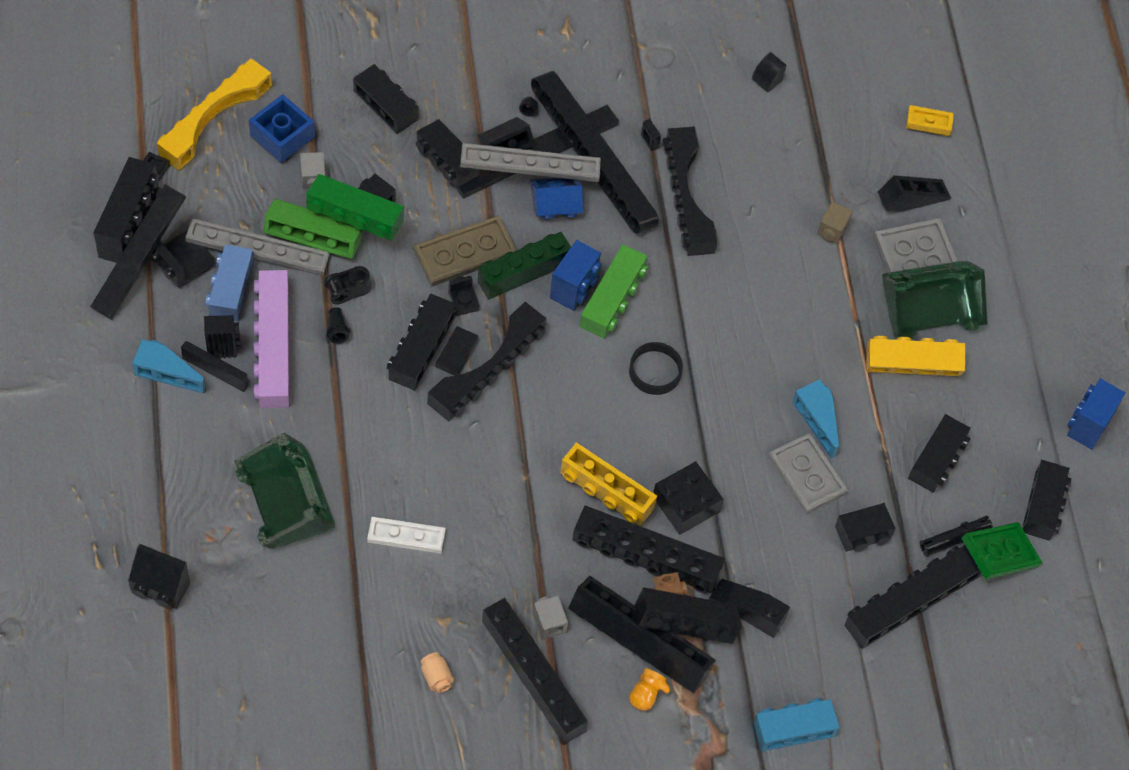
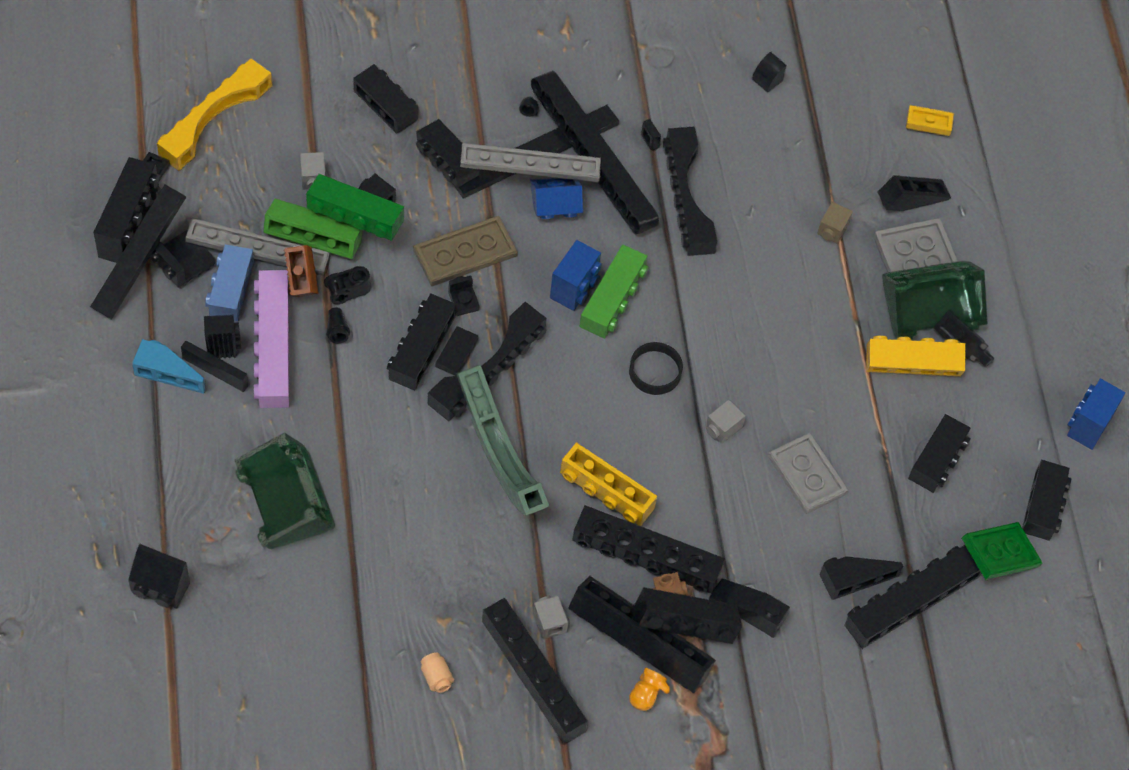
blue brick [249,94,315,163] -> none
white tile [367,517,446,554] -> none
dark green brick [477,231,571,300] -> none
black brick [478,117,535,150] -> none
black brick [653,461,724,535] -> none
dark azure brick [753,698,840,752] -> none
dark azure slope [792,379,839,459] -> none
black brick [835,503,896,552] -> none
black pin [920,515,993,556] -> none
none -> dark orange brick [284,245,318,297]
none -> sand green arch [456,365,549,515]
none -> light grey brick [705,400,746,444]
none -> black slope [819,556,903,600]
none -> black hinge [934,309,994,366]

